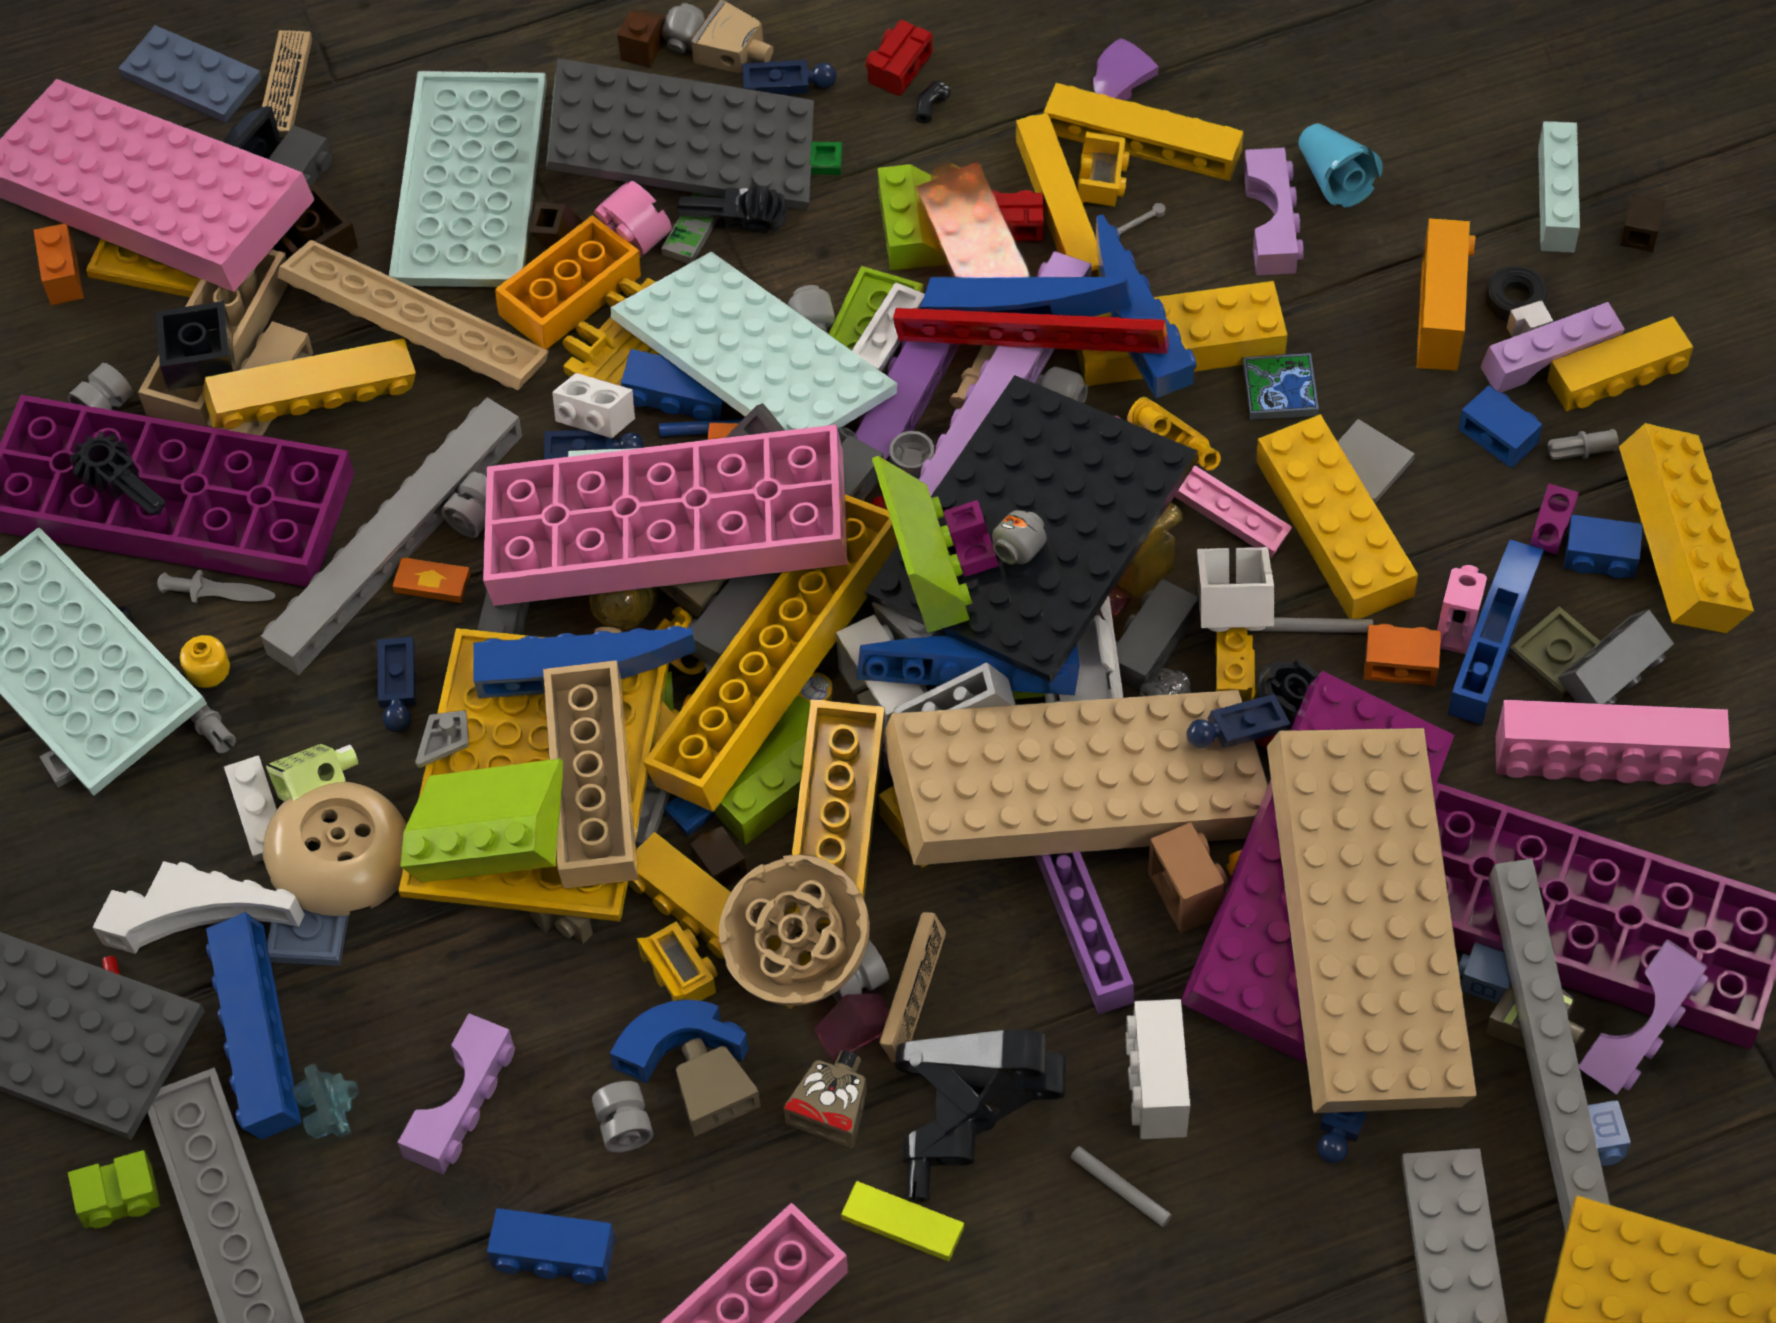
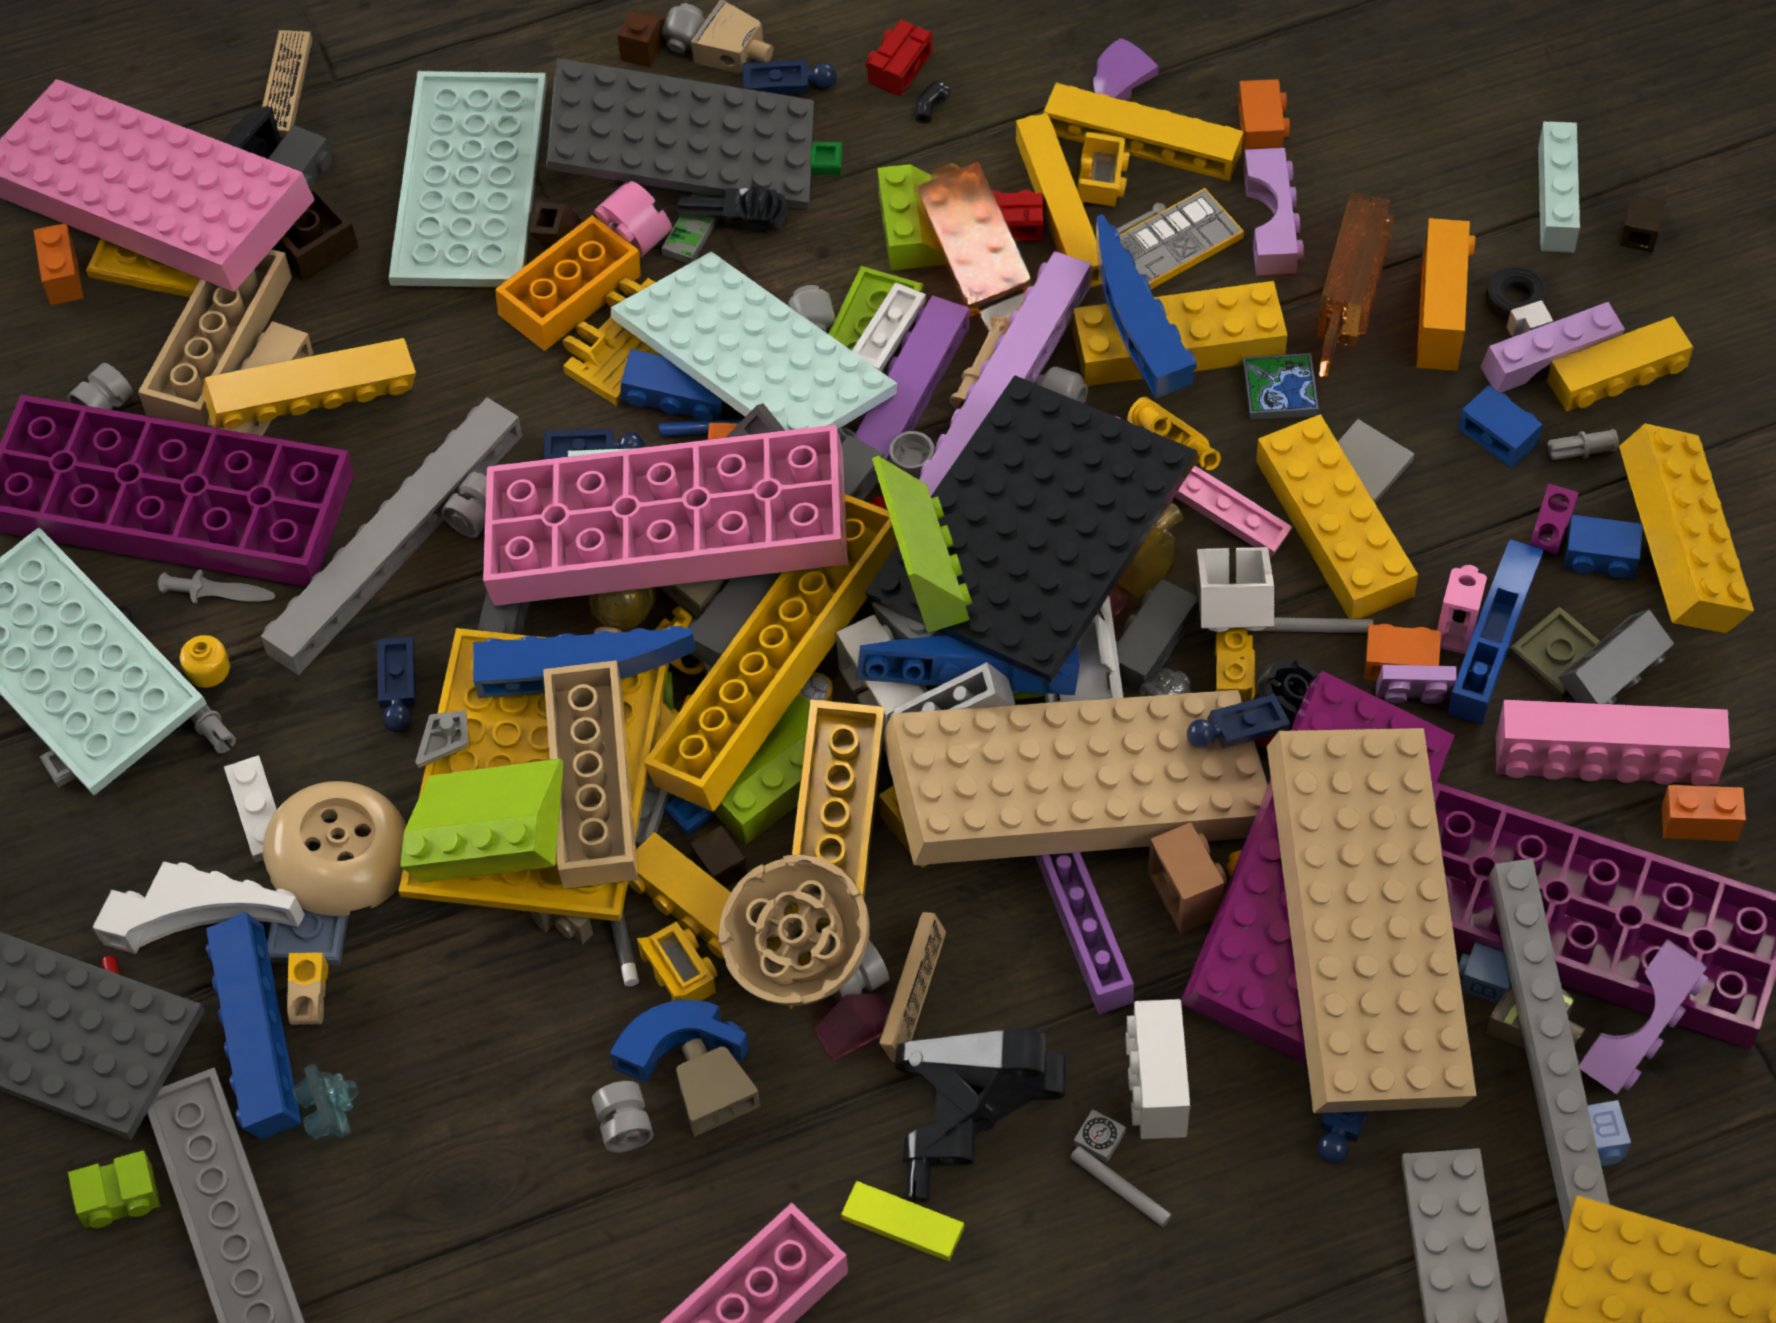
black gear [71,431,166,516] -> none
sand blue plate [118,25,262,123] -> none
black brick [155,301,236,391] -> none
yellowish green torso [266,744,358,801] -> none
tan plate [277,240,549,390] -> none
orange tile [392,557,471,603] -> none
lavender arch [397,1013,515,1175] -> none
blue brick [487,1208,615,1284] -> none
white brick [552,373,635,438] -> none
dark tan torso [784,1050,867,1148] -> none
red plate [893,308,1169,354] -> none
blue slope [921,277,1133,317] -> none
magenta slope [943,500,999,577] -> none
light grey head [992,510,1047,564] -> none
medium azure cone [1299,124,1383,207] -> none
none -> leg [287,953,329,1025]
none -> dark grey bar [610,911,639,986]
none -> light grey tile [1073,1109,1126,1163]
none -> tile [1119,188,1244,289]
none -> orange brick [1238,79,1290,153]
none -> clear orange piece [1316,192,1394,377]
none -> lavender plate [1376,665,1456,704]
none -> orange brick [1661,785,1746,841]

